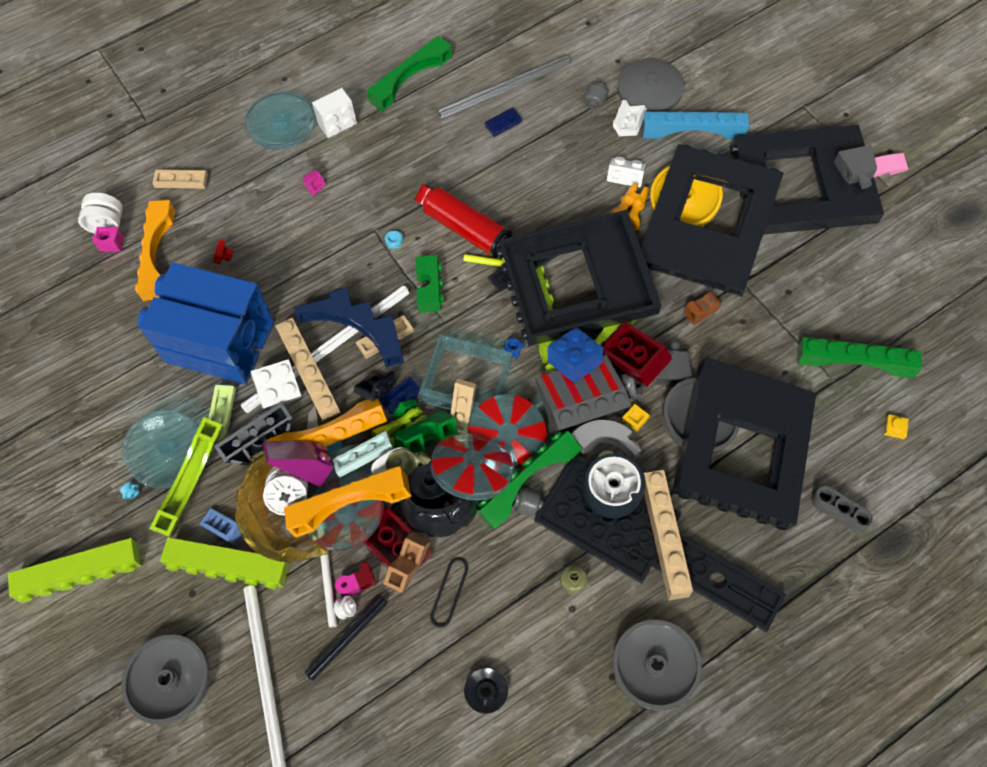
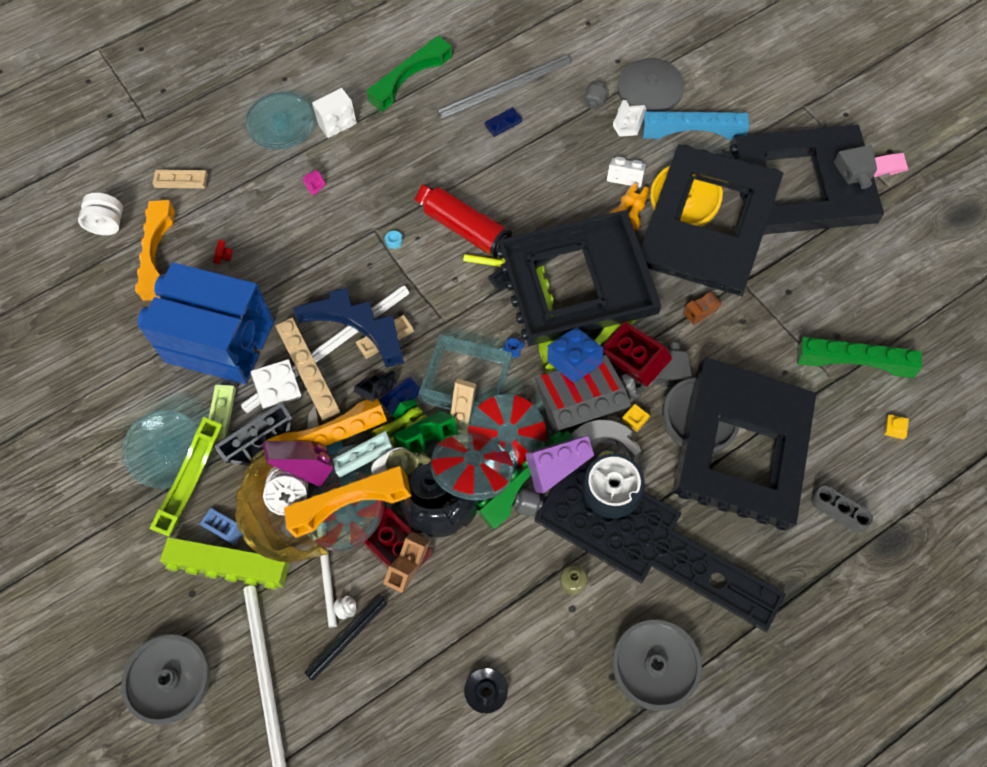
lime brick [8,538,142,603] -> none
dark pink brick [93,227,124,252] -> none
medium azure plate [120,481,140,499] -> none
leg [335,561,377,597] -> none
green arch [415,255,444,313] -> none
black piece [430,558,468,628] -> none
tan brick [643,470,693,601] -> none
none -> medium lavender wedge [525,436,594,493]

